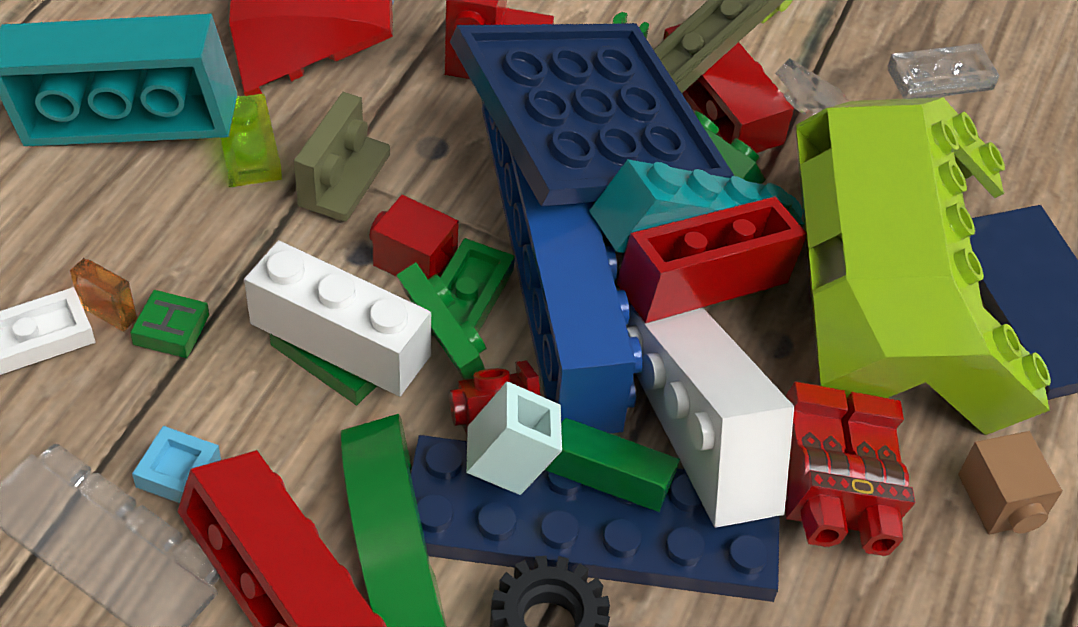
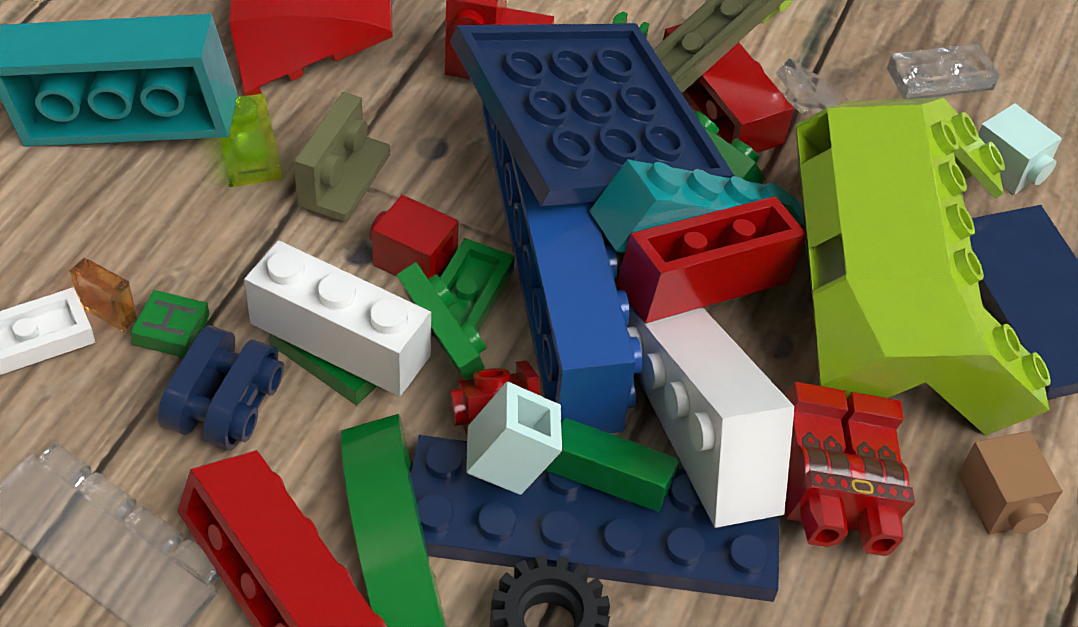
medium azure plate [132,426,221,503] -> none
none -> dark blue brick [158,325,284,450]
none -> light aqua brick [978,103,1062,195]

